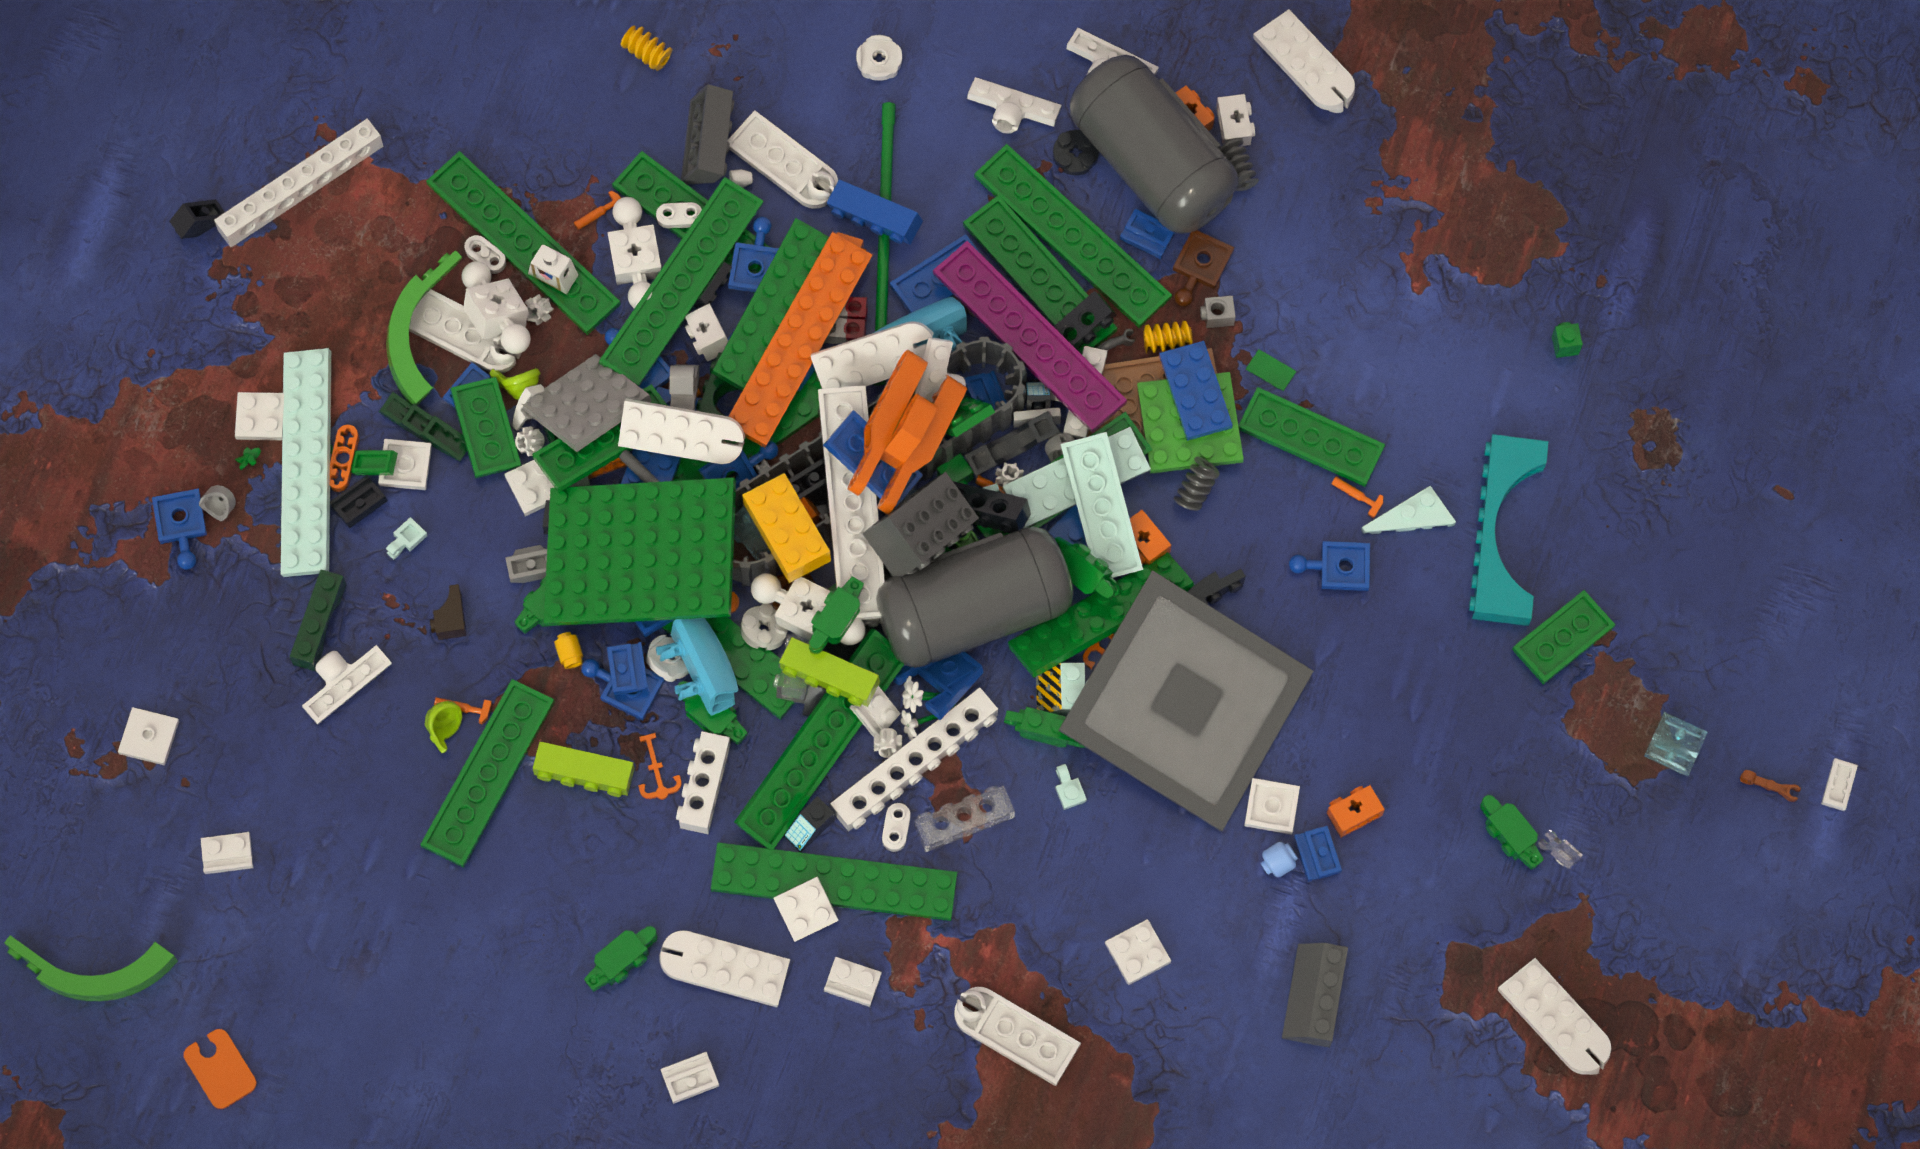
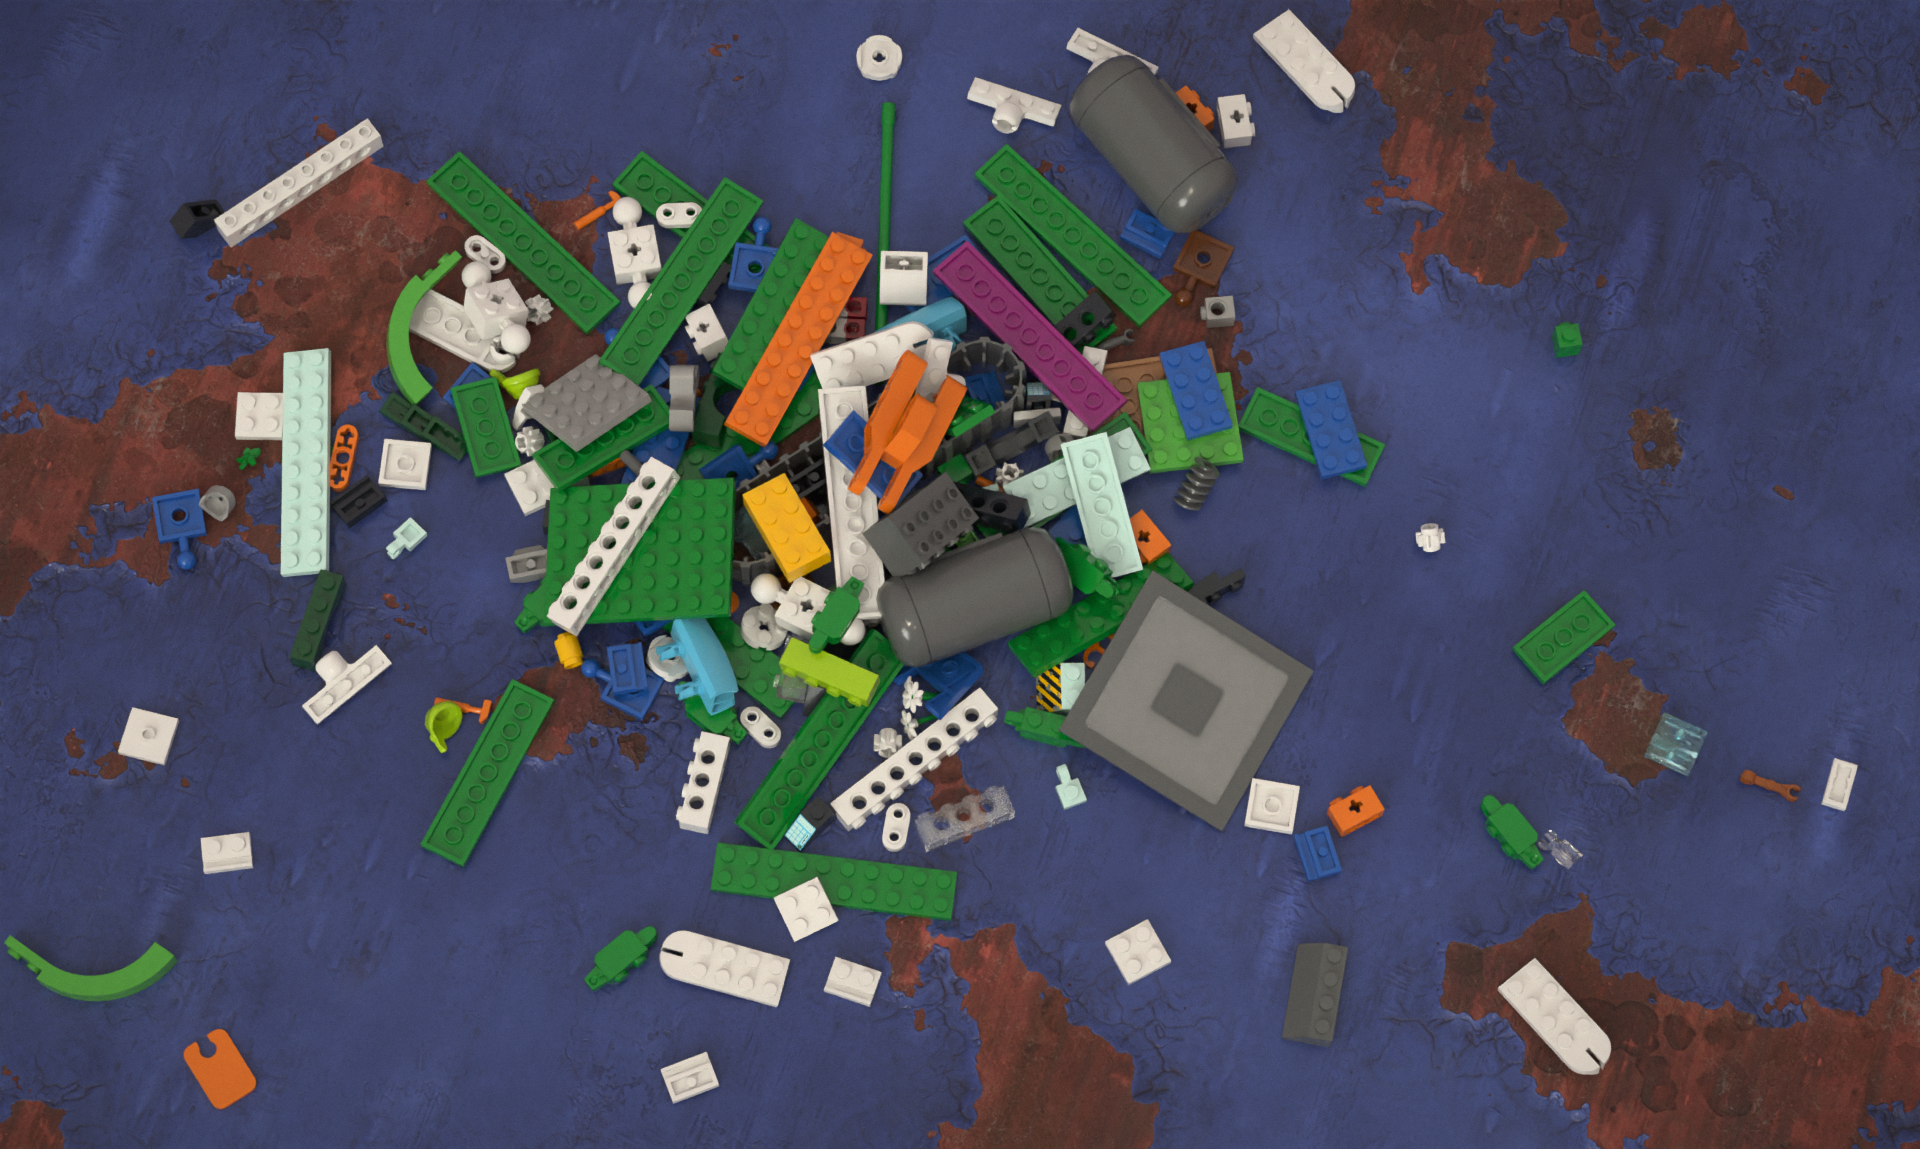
green tile [350,450,398,475] -> none
dark brown arch [430,584,467,640] -> none
white torso [528,245,578,294] -> none
lime brick [532,742,635,797] -> none
white plate [618,399,745,464] -> none
yellow piece [621,25,673,71] -> none
orange piece [638,733,682,800] -> none
dark grey slope [681,84,734,185] -> none
white plate [727,110,838,209] -> none
white hose [729,169,752,188] -> none
blue brick [826,179,923,245] -> none
white plate [849,686,901,737] -> none
white plate [954,987,1081,1086] -> none
black plate [1053,130,1099,176] -> none
yellow piece [1143,321,1193,354] -> none
dark grey piece [1219,138,1259,191] -> none
green sticker [1246,349,1296,391] -> none
light blue head [1261,842,1298,877] -> none
blue plate [1289,541,1370,591] -> none
orange piece [1331,476,1383,518] -> none
light aqua wing [1361,486,1456,534] -> none
teal arch [1469,434,1549,626] -> none
none -> white brick [547,457,680,637]
none -> white plate [740,707,781,748]
none -> white slope [880,251,928,306]
none -> blue plate [1295,380,1367,480]
none -> white gear [1416,523,1446,552]

